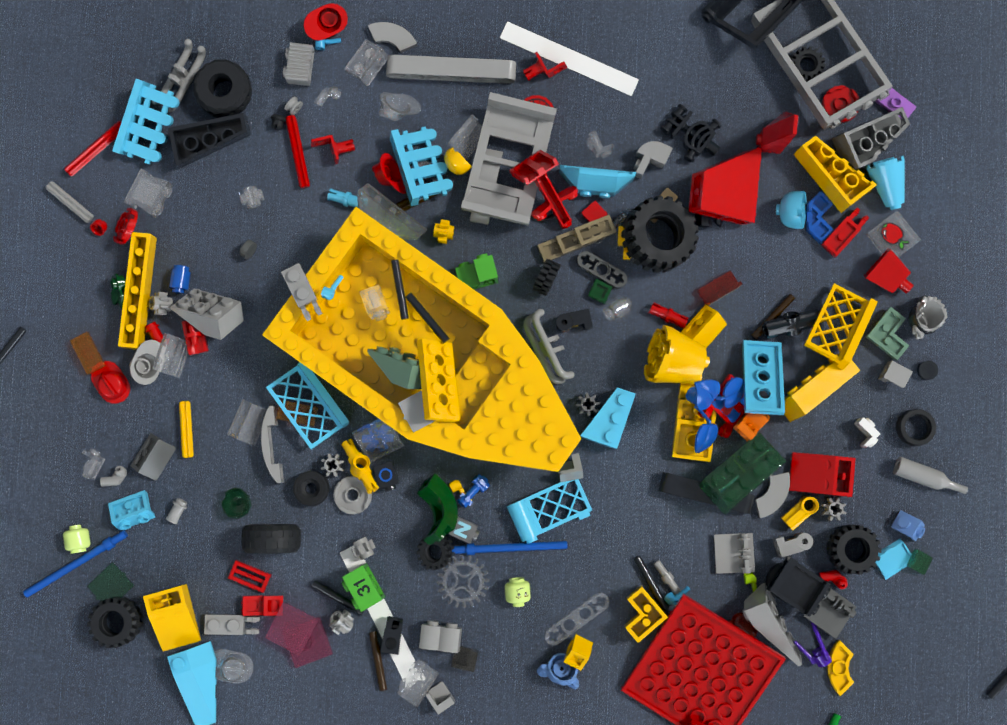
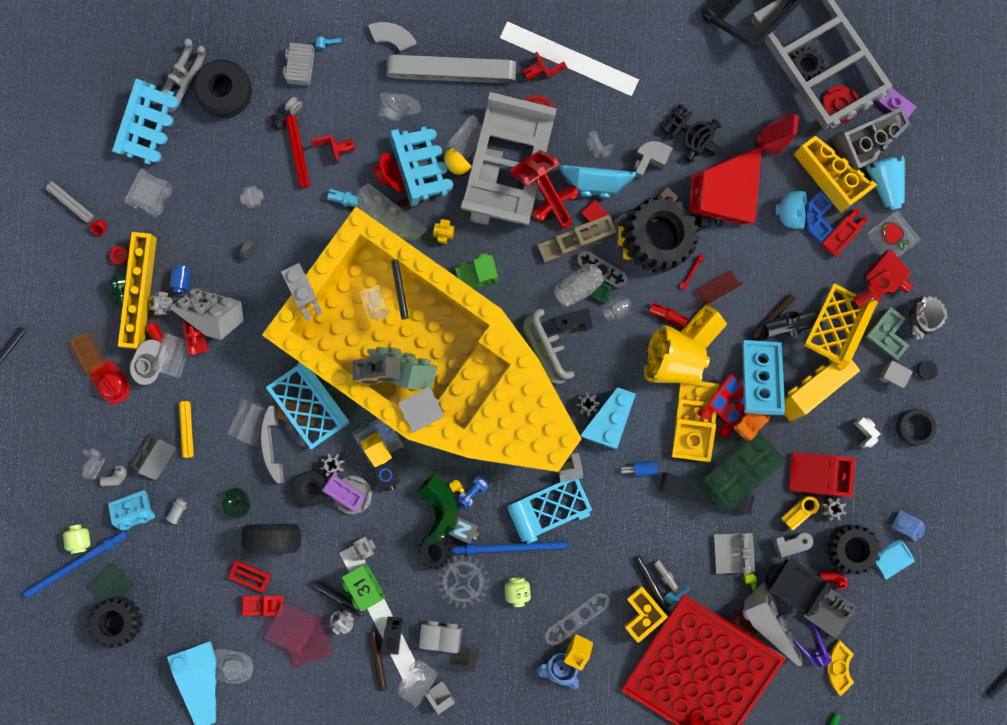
red axle [64,121,121,176] -> none
red tile [113,208,138,245] -> none
yellow slope [143,584,201,651] -> none
black wedge [168,113,251,168] -> none
light grey hinge [204,614,260,635] -> none
red piece [303,3,348,41] -> none
clear arm [314,86,341,107] -> none
medium azure hand [321,275,344,300] -> none
yellow pin [341,439,379,494] -> none
clear bracket [344,39,388,86] -> none
black bar [405,292,450,344] -> none
yellow plate [417,339,460,422] -> none
black tyre [533,259,561,296] -> none
blue plant [686,377,744,454] -> none
light grey tile [755,472,790,518] -> none
light grey piece [893,457,968,494] -> none
clear green tile [907,549,933,575] -> none
none -> red tile [109,246,129,265]
none -> medium lavender plate [322,474,365,512]
none -> dark grey brick [353,355,401,385]
none -> yellow brick [361,431,392,467]
none -> clear gear [554,264,604,306]
none -> blue piece [621,460,658,477]
none -> red hinge [680,255,704,290]
none -> red bracket [853,270,897,308]

